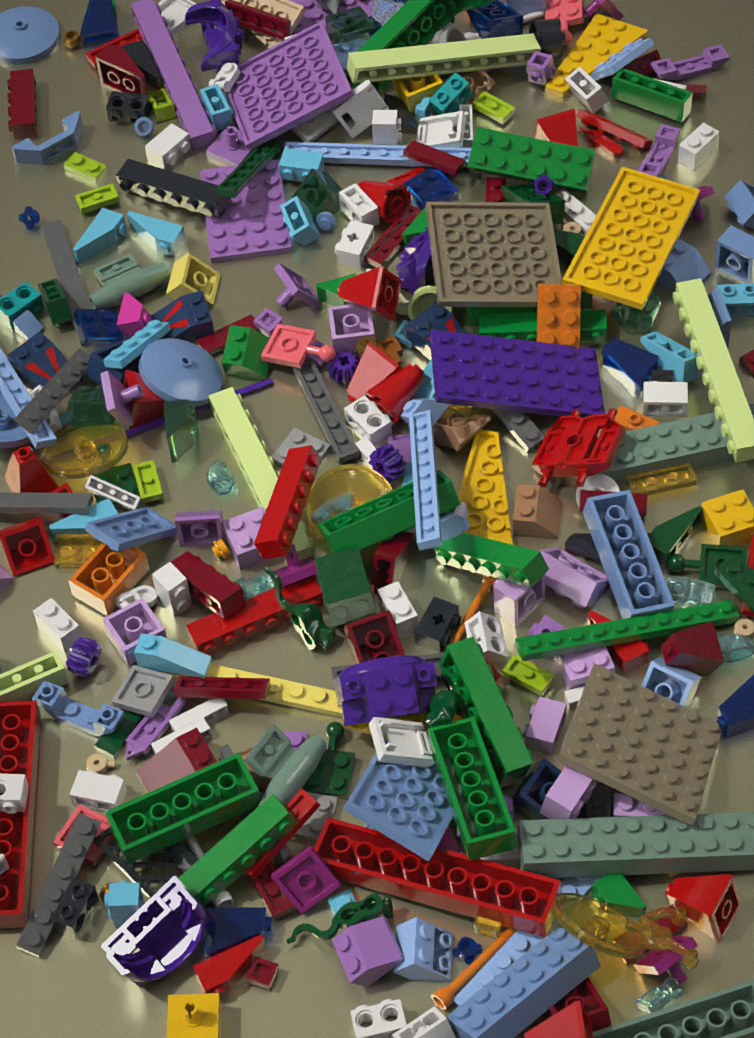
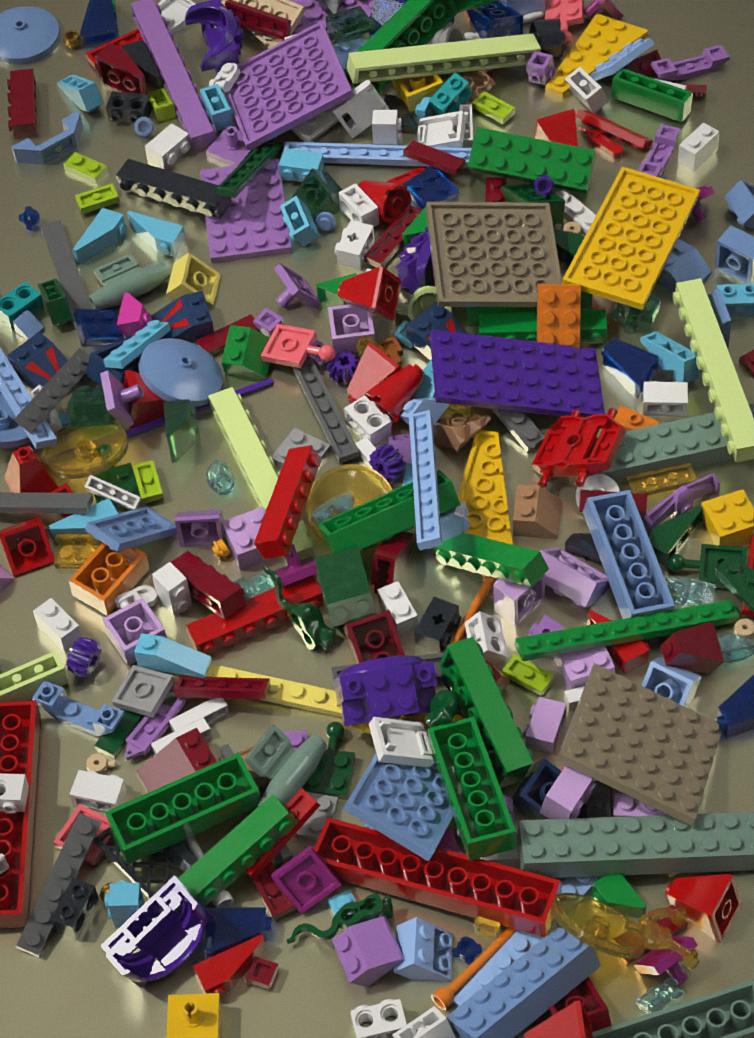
none -> medium azure slope [57,74,103,112]
none -> medium lavender plate [643,473,720,533]

